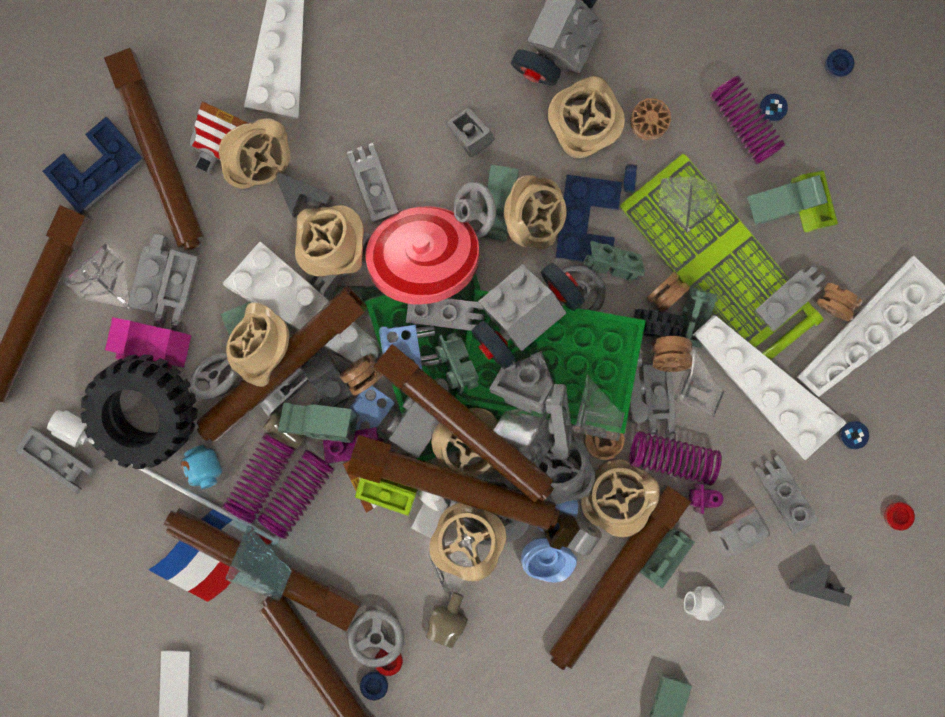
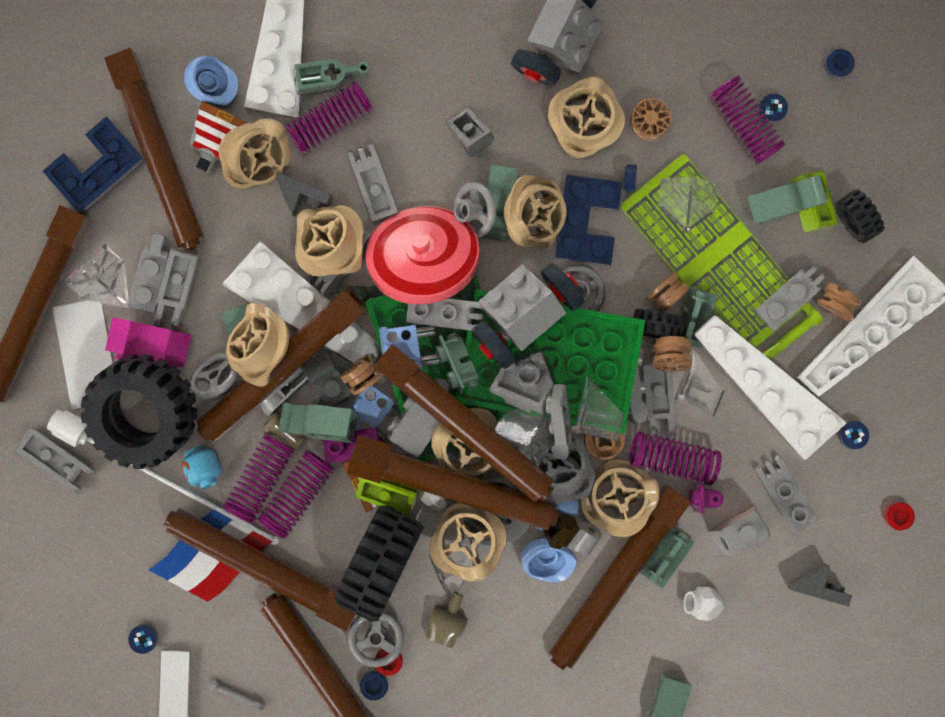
clear light blue slope [225,525,292,601] -> none
sand green hinge [584,241,645,281] -> none
none -> white sticker [52,298,113,410]
none -> dark blue tile [128,624,158,654]
none -> light blue hat [184,55,238,105]
none -> magenta piece [284,81,374,155]
none -> sand green piece [292,59,369,95]
none -> black tyre [334,505,424,622]
none -> black tyre [835,189,885,244]

